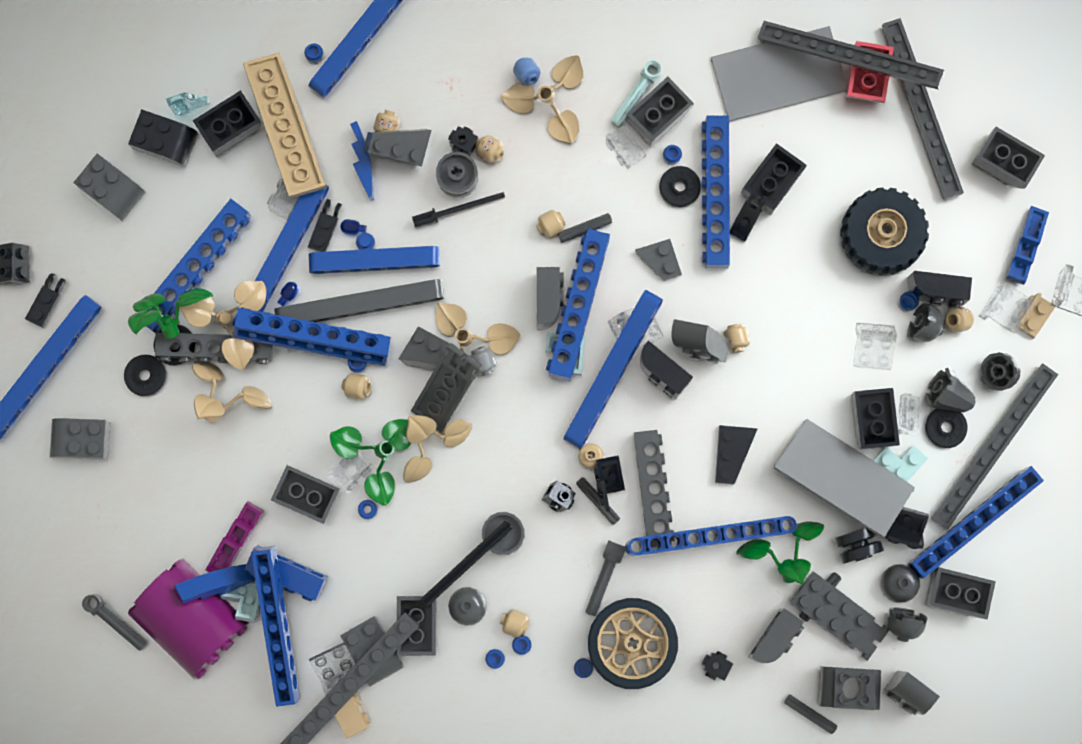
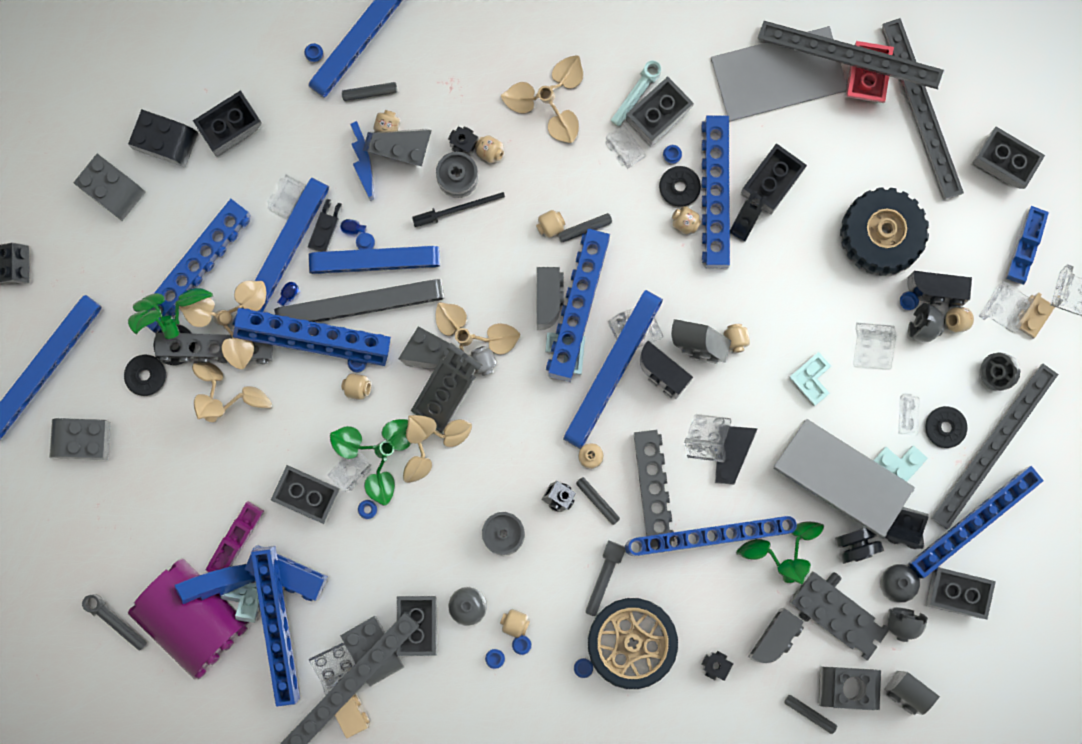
black hinge [25,273,66,328] -> none
clear light blue wing [166,92,210,116] -> none
tan plate [243,53,326,199] -> none
black axle [421,521,513,606] -> none
medium blue head [513,57,541,86] -> none
black bracket [593,455,625,512] -> none
dark grey wing [635,239,682,281] -> none
black brick [851,388,900,449] -> none
dark grey cone [925,368,975,413] -> none
none -> dark grey axle [342,82,397,101]
none -> tan head [671,206,701,235]
none -> clear bracket [684,414,731,462]
none -> light aqua plate [789,352,831,406]

